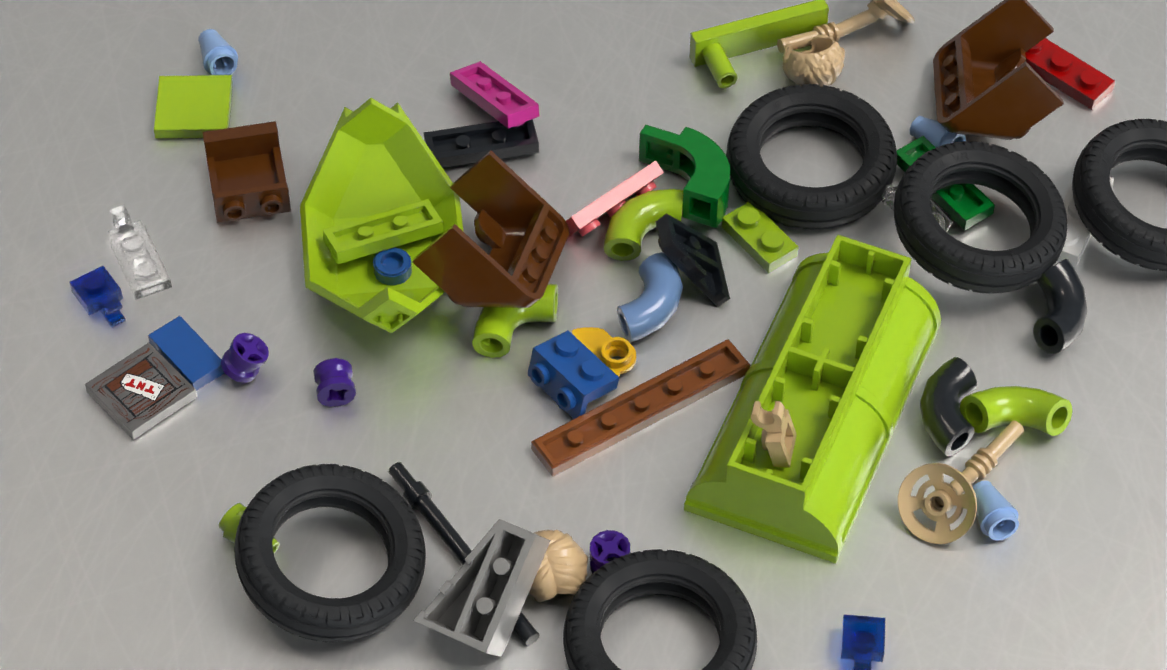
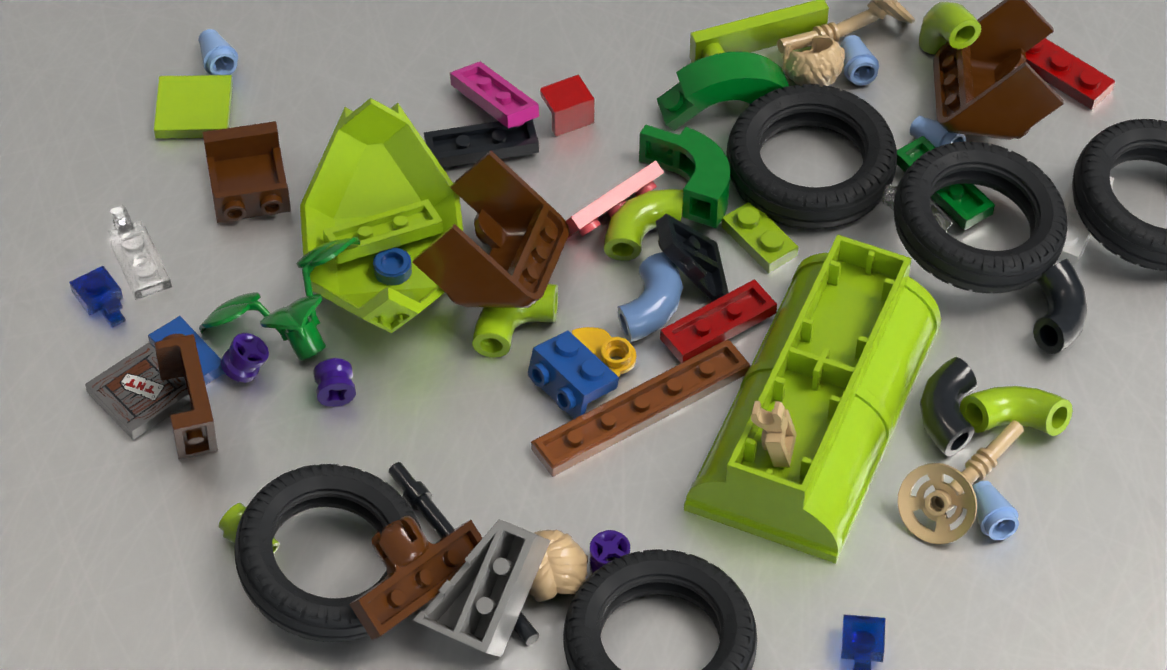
none -> reddish brown panel [154,334,218,460]
none -> green plant [199,237,360,360]
none -> reddish brown plate [349,516,483,640]
none -> red panel [540,74,595,136]
none -> green arch [657,51,789,131]
none -> red plate [660,279,777,363]
none -> light blue cone [841,35,879,86]
none -> lime cylinder [919,2,981,55]

